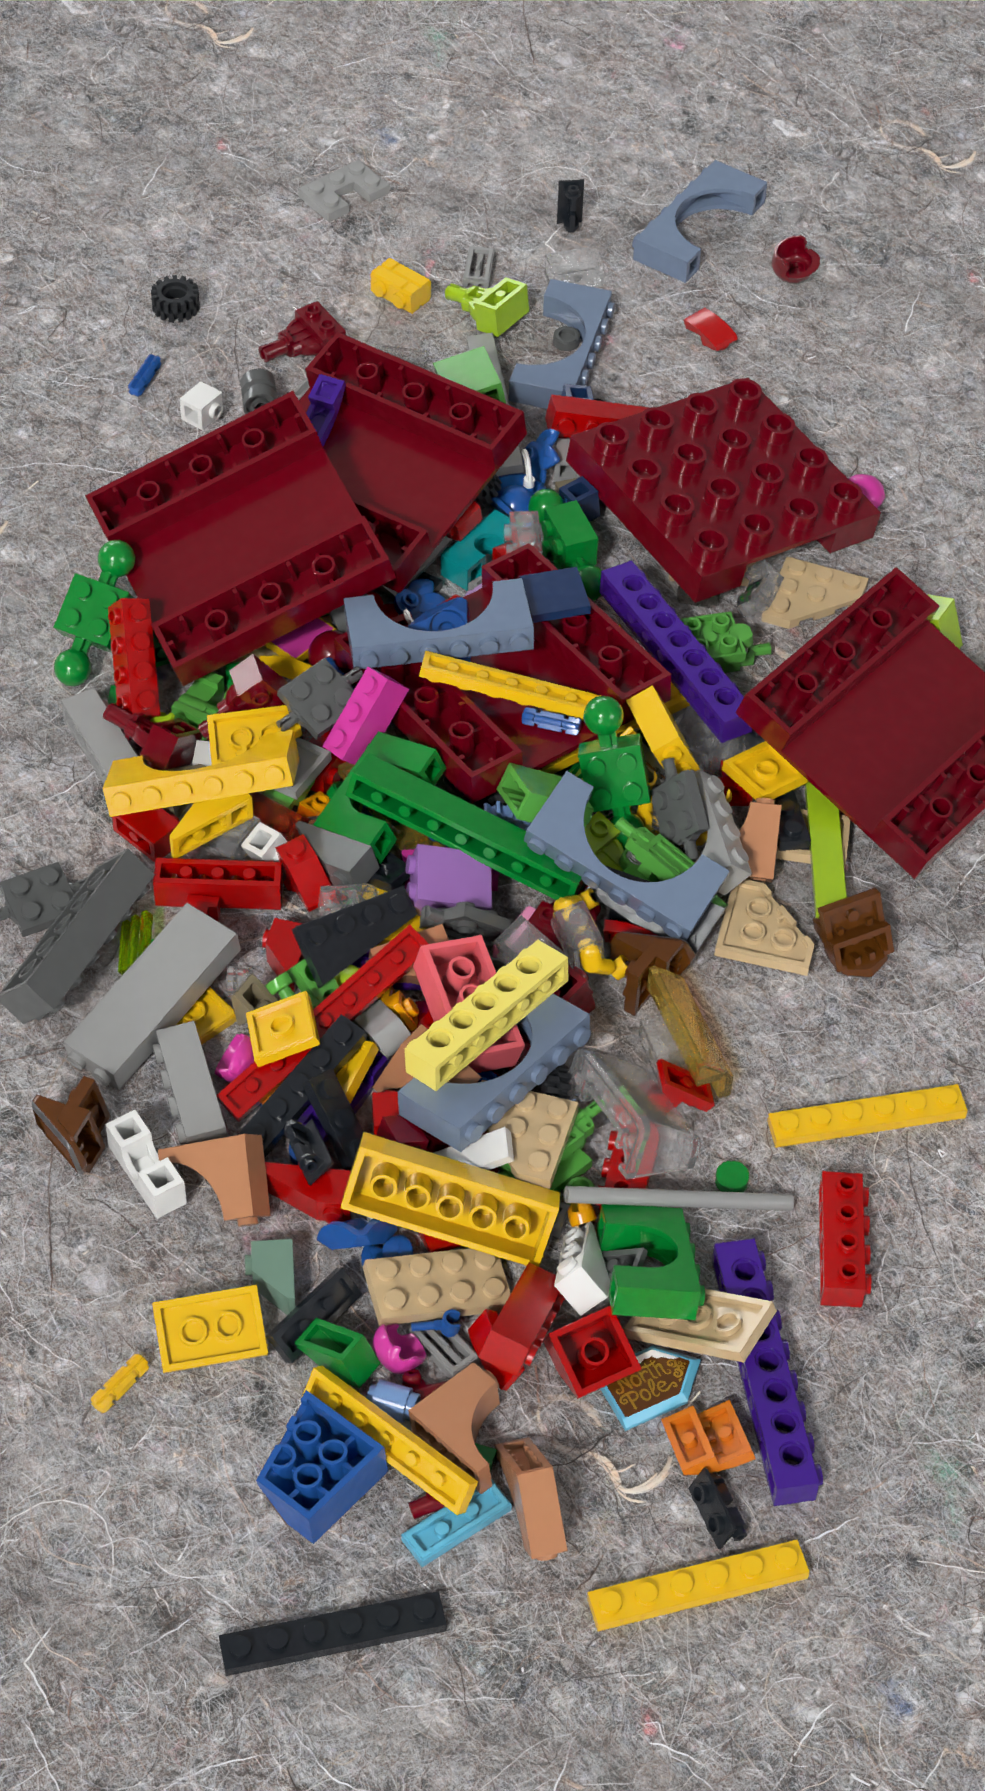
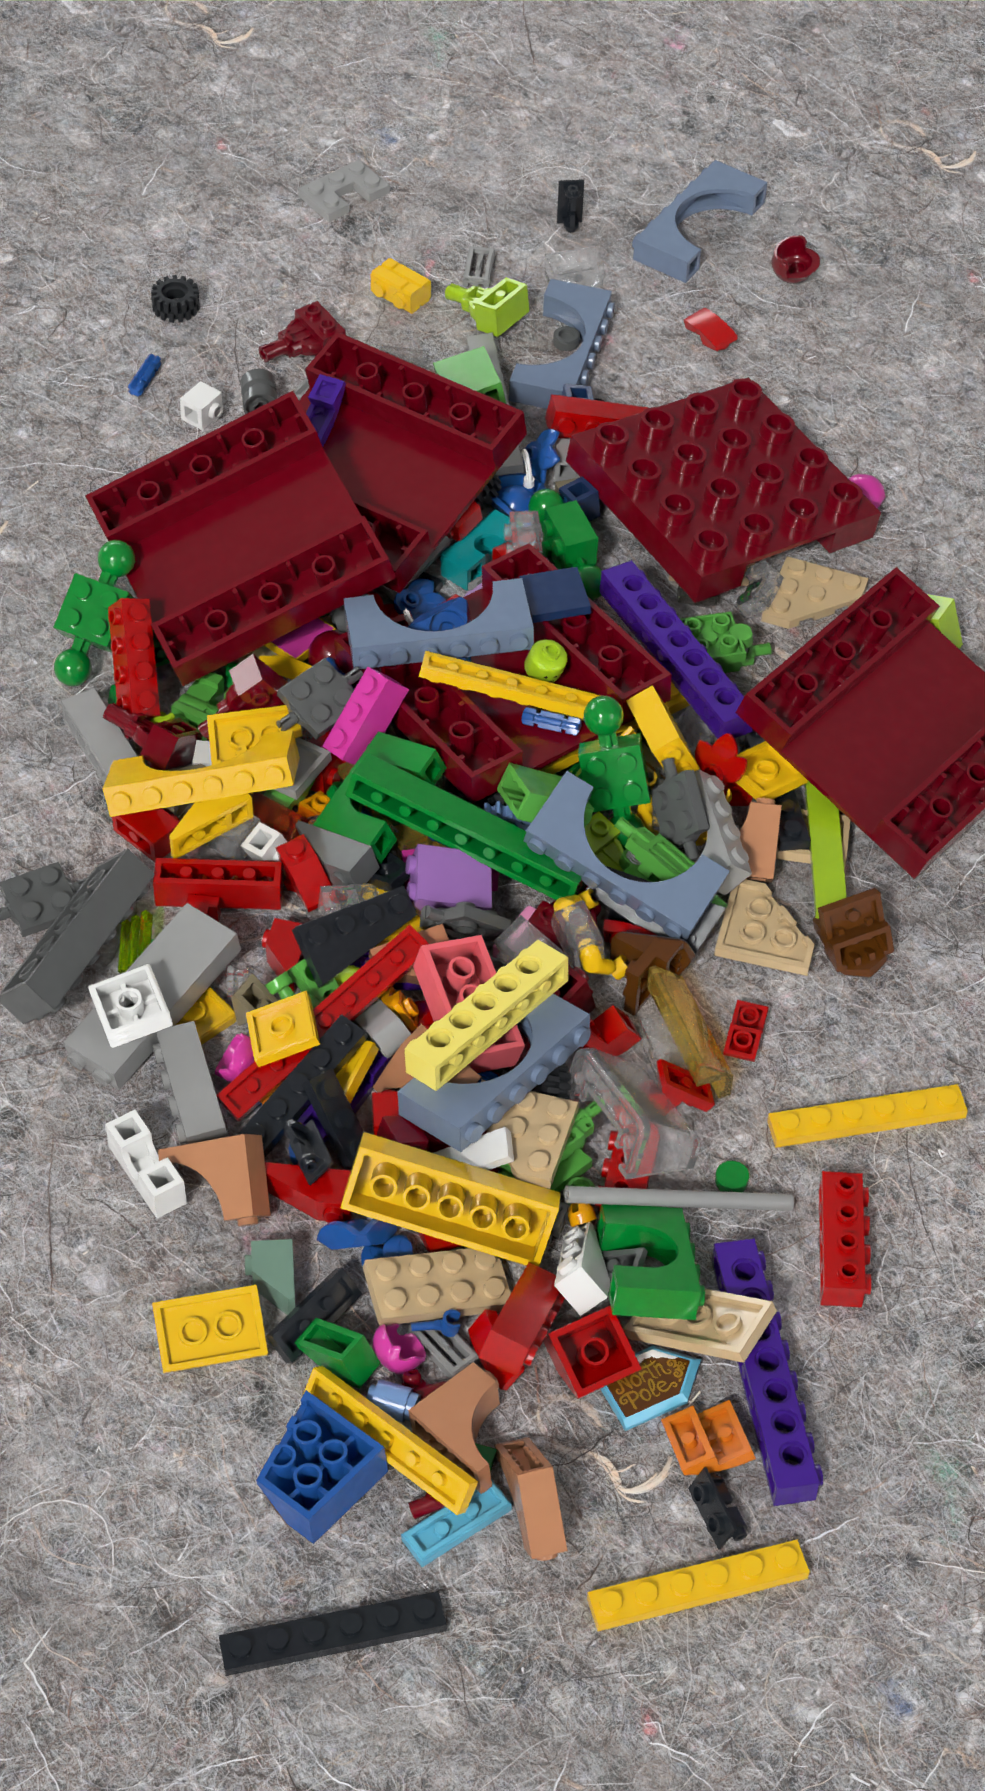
reddish brown piece [32,1076,111,1174] -> none
yellow axle [91,1353,149,1413] -> none
none -> white brick [88,964,173,1048]
none -> lime head [524,639,567,683]
none -> red brick [580,1005,642,1062]
none -> red plate [695,733,748,788]
none -> red slope [723,1000,769,1062]

